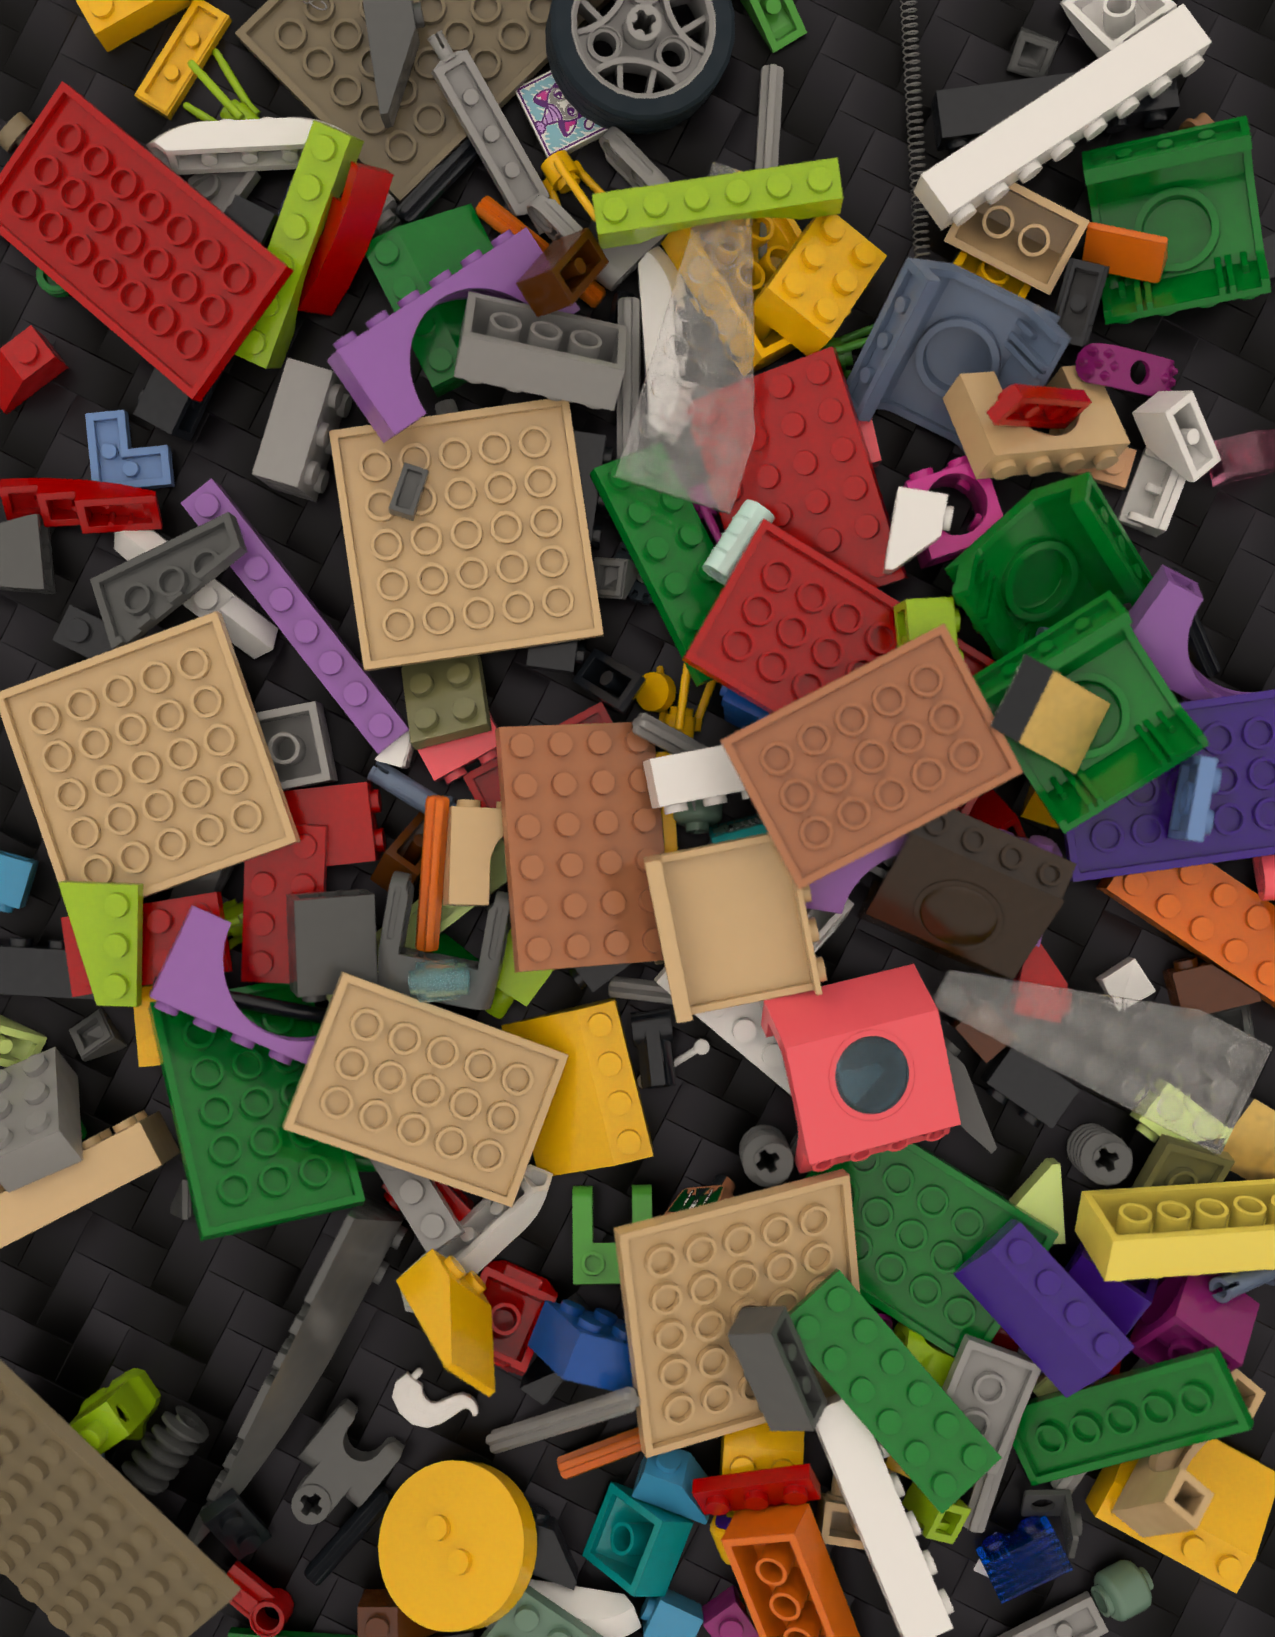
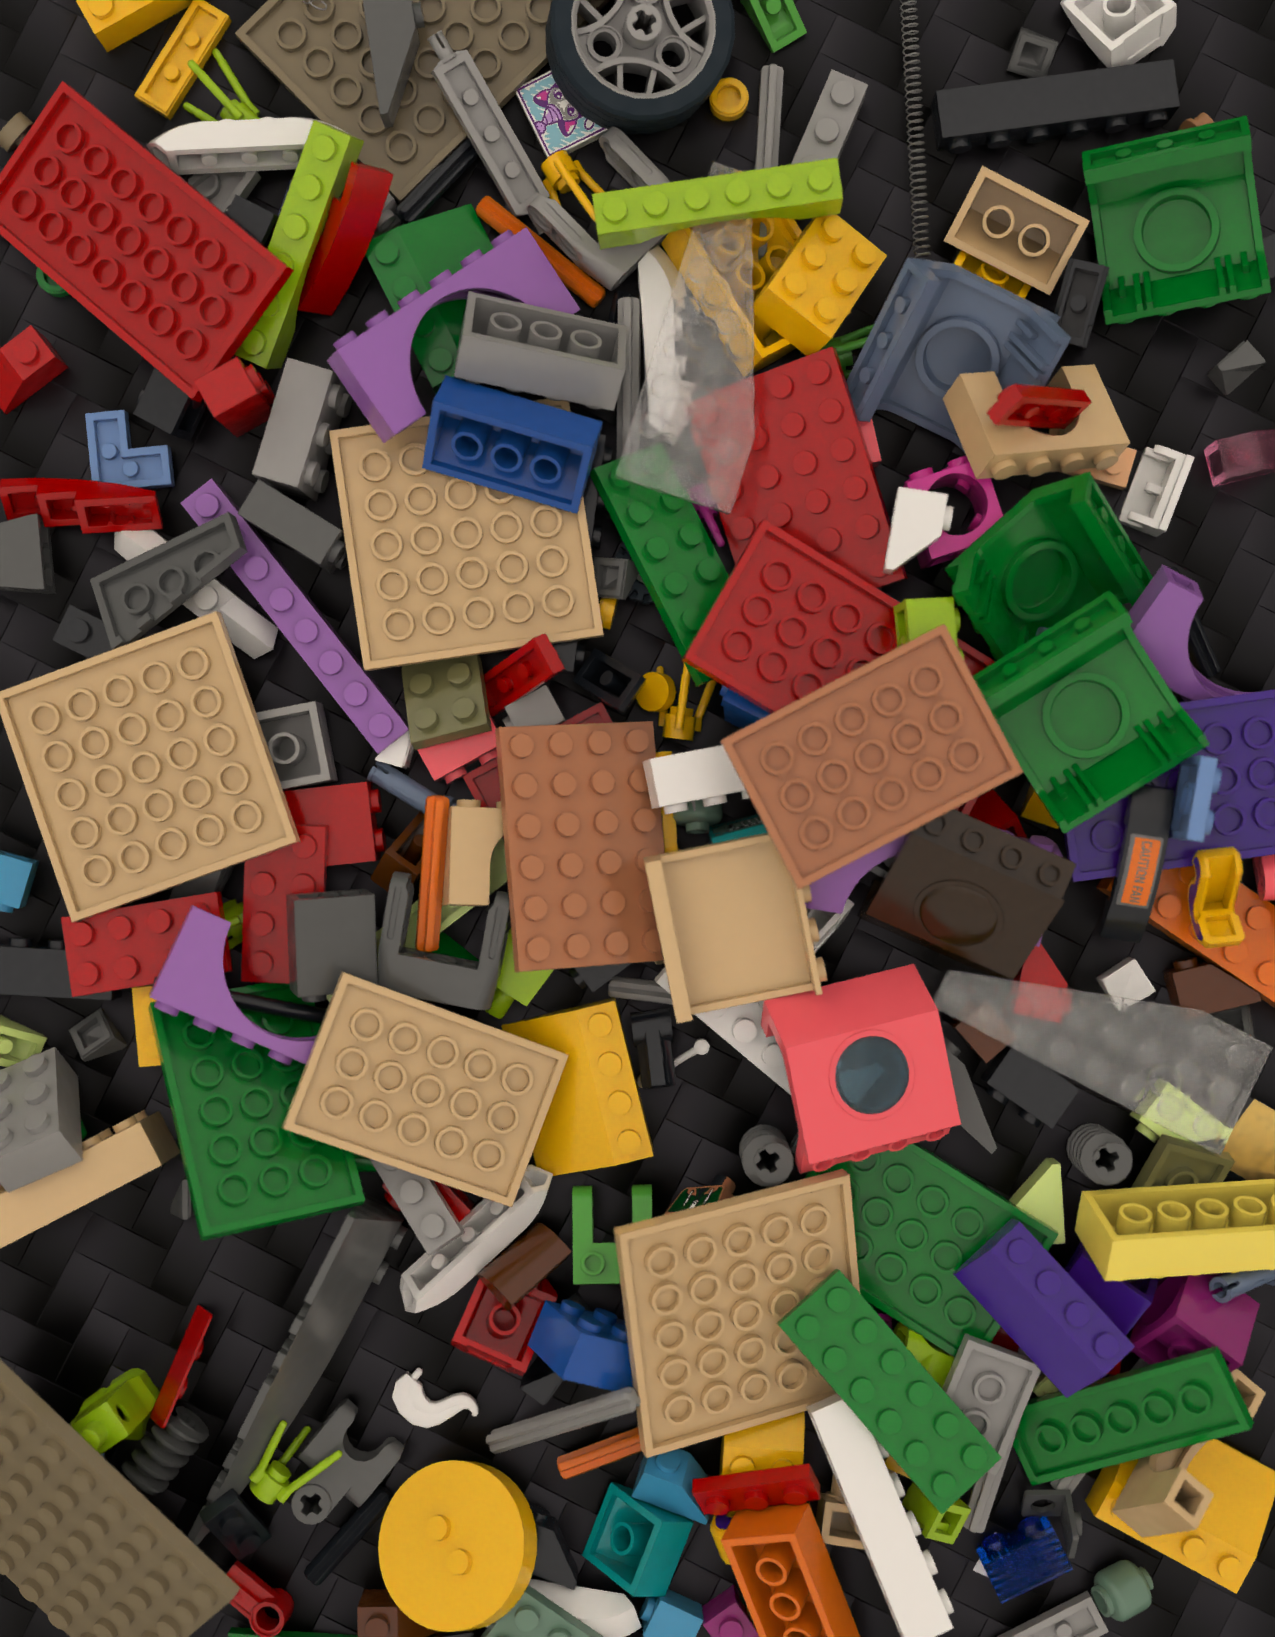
lime wing [58,881,143,1007] -> none
dark grey piece [388,463,429,521] -> none
yellow slope [396,1248,495,1397] -> none
clear light blue brick [408,959,470,1003] -> none
reddish brown brick [516,227,609,318] -> none
light grey axle [632,712,709,755] -> none
light aqua axle [702,499,775,585] -> none
dark grey brick [727,1306,828,1431] -> none
white brick [914,3,1212,231] -> none
pearl gold sticker [990,654,1110,774] -> none
magenta piece [1075,343,1178,397] -> none
orange slope [1082,222,1168,284] -> none
white slope [1132,390,1221,482] -> none
none -> red piece [150,1305,213,1429]
none -> red brick [194,357,276,438]
none -> dark grey brick [237,479,348,575]
none -> lime plant [249,1420,342,1505]
none -> blue slope [422,375,603,514]
none -> reddish brown brick [477,1222,572,1311]
none -> red plate [484,633,565,717]
none -> light grey brick [502,685,566,727]
none -> yellow tile [599,598,618,630]
none -> yellow tile [709,77,749,121]
none -> light grey brick [791,69,868,164]
none -> black slope [1099,784,1174,943]
none -> yellow animal [1187,847,1245,948]
none -> dark grey slope [1207,340,1266,395]

